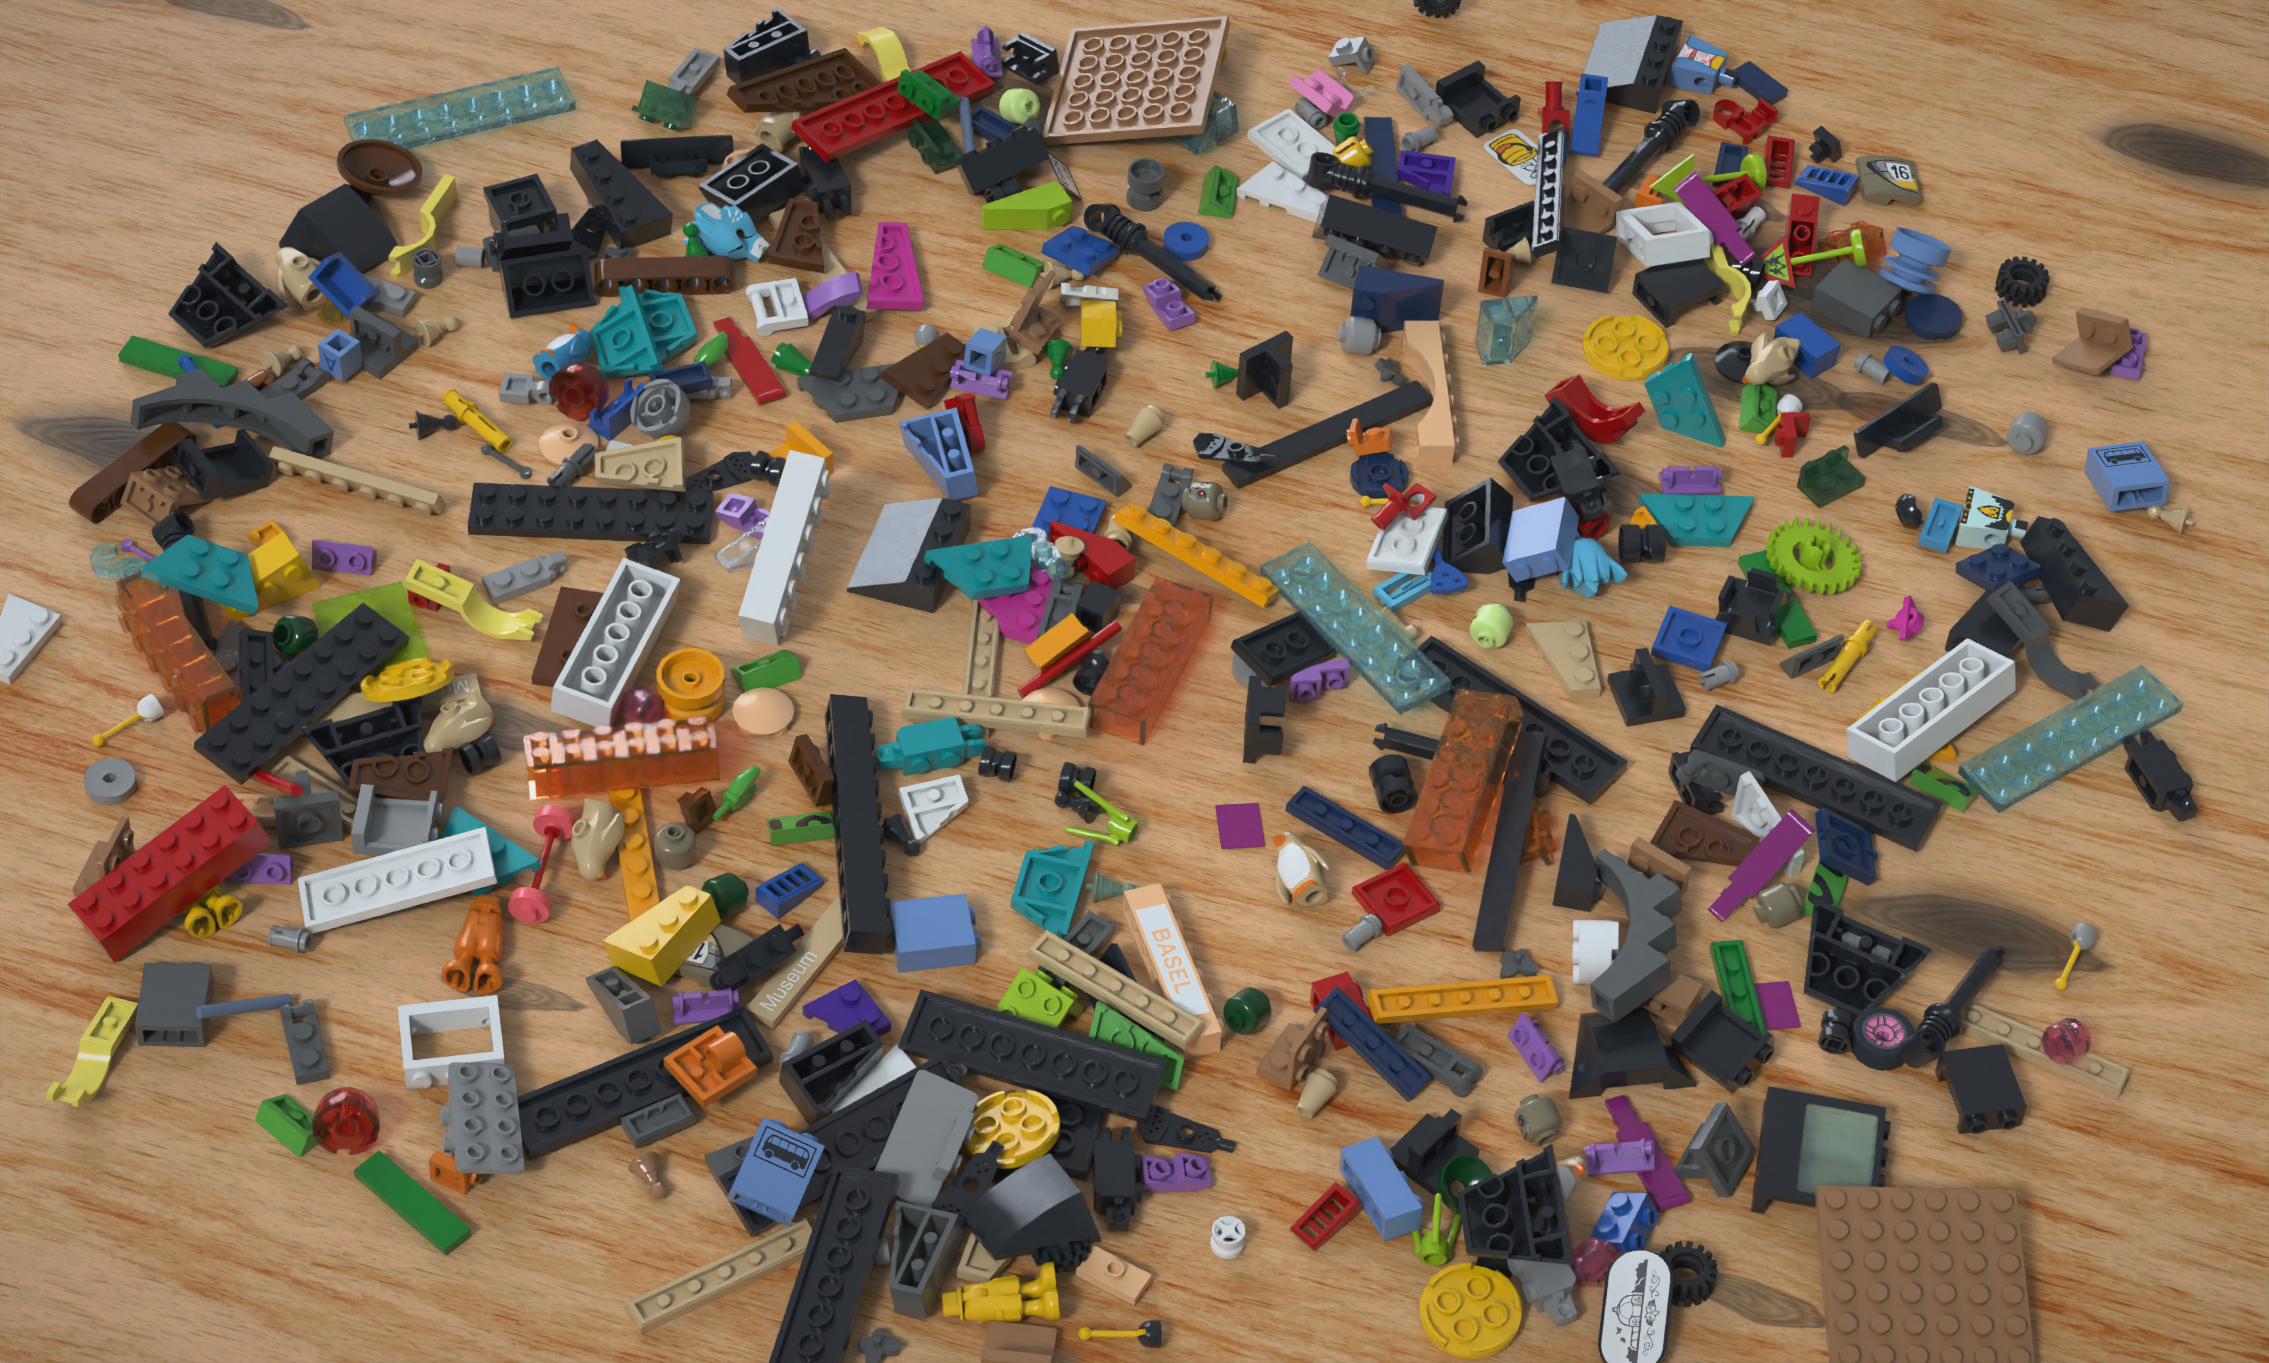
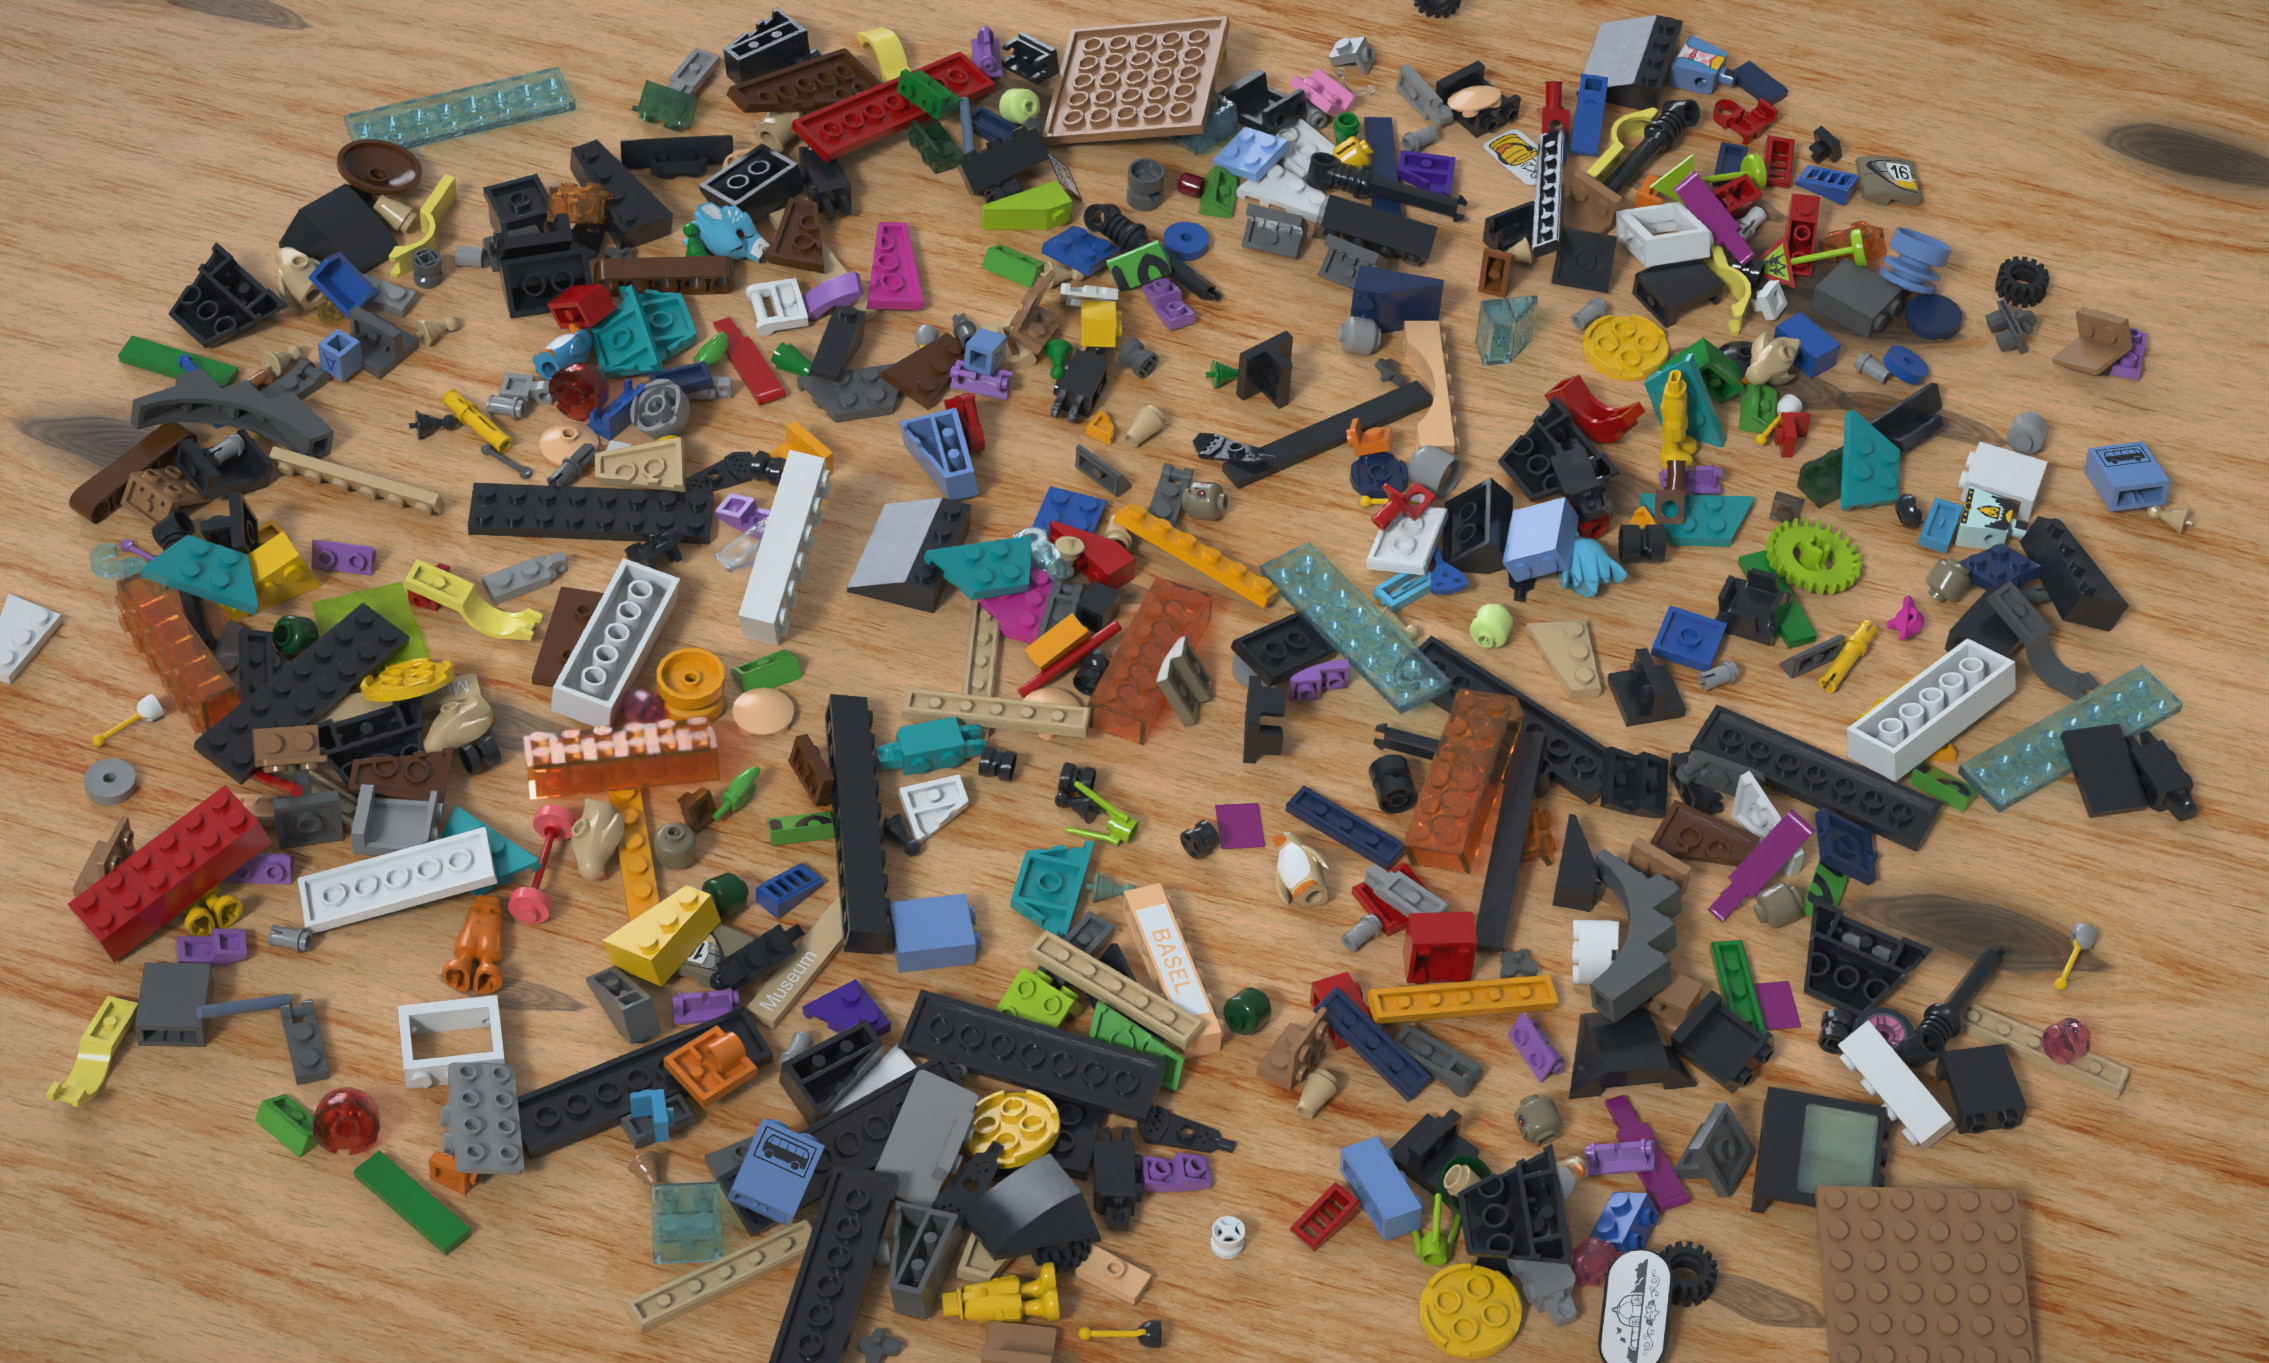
none -> medium lavender slope [176,928,247,967]
none -> black bracket [200,492,260,555]
none -> light grey pin [206,434,245,467]
none -> medium nougat bracket [252,725,328,773]
none -> tan cone [373,194,417,233]
none -> light grey pin [486,394,526,420]
none -> clear orange bracket [546,183,613,224]
none -> red brick [547,284,616,329]
none -> dark azure bracket [630,1089,675,1143]
none -> clear light blue slope [652,1182,722,1264]
none -> dark grey axle [952,313,976,349]
none -> light orange tile [1085,409,1114,445]
none -> bright green slope [1106,240,1172,292]
none -> dark grey wheel [1118,339,1159,378]
none -> dark tan slope [1156,636,1213,727]
none -> dark red piece [1177,172,1205,199]
none -> black wheel [1180,820,1220,859]
none -> light blue plate [1212,127,1290,182]
none -> black panel [1219,69,1307,135]
none -> dark grey bracket [1241,203,1309,260]
none -> light grey hinge [1364,864,1449,917]
none -> red container [1403,912,1477,984]
none -> light grey helmet [1408,445,1460,497]
none -> tan cone [1444,1164,1481,1197]
none -> light nougat dish [1447,85,1502,118]
none -> light grey pin [1571,298,1608,331]
none -> light yellow piece [1586,107,1659,184]
none -> black slope [1600,746,1669,819]
none -> reddish brown bracket [1655,460,1695,524]
none -> green brick [1658,337,1744,404]
none -> yellow piece [1659,370,1697,470]
none -> clear smoke plate [1769,491,1805,526]
none -> white brick [1838,1020,1956,1150]
none -> teal wing [1840,409,1900,511]
none -> dark tan head [1926,558,1971,603]
none -> white panel [1958,442,2048,521]
none -> black tile [2060,724,2149,818]

